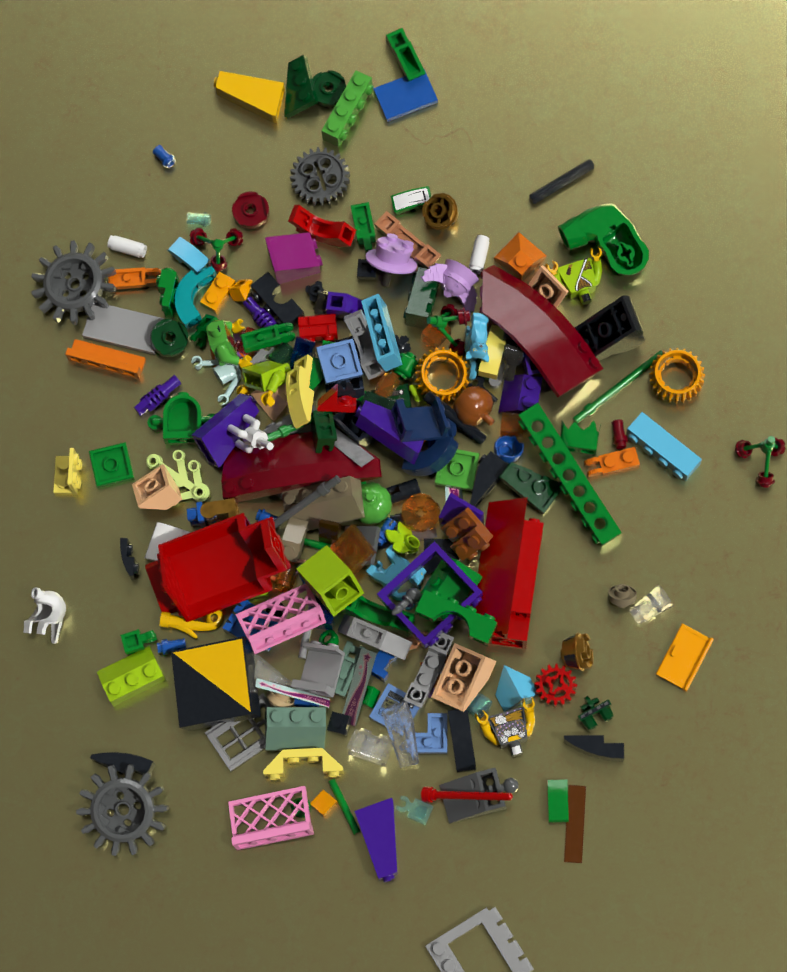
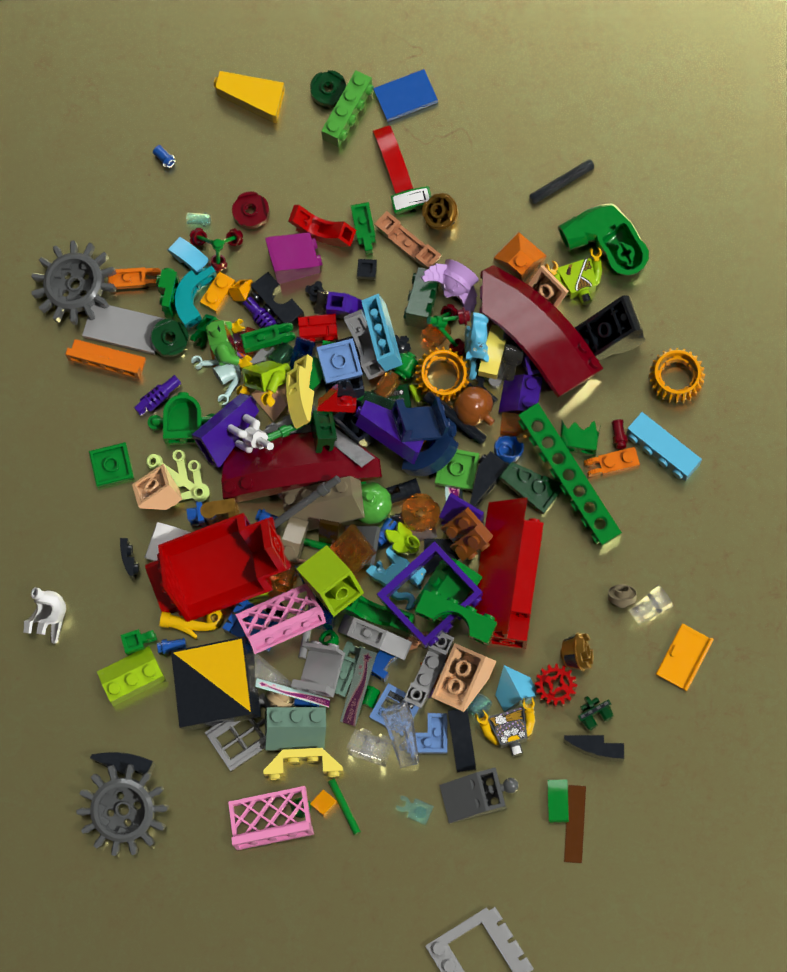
light yellow bracket [53,448,82,495] -> none
white piece [107,235,147,258] -> none
dark green wing [284,55,318,118] -> none
dark grey gear [290,147,350,206] -> none
black plate [327,711,352,736] -> none
dark purple slope [355,798,398,883] -> none
lavender piece [365,233,417,287] -> none
green slope [386,28,426,81] -> none
dark grey bar [392,588,421,615] -> none
red piece [421,787,513,803] -> none
white piece [469,235,490,274] -> none
green bar [572,350,663,424] -> none
dark red plant [735,436,786,488] -> none
none -> red slope [373,125,413,194]

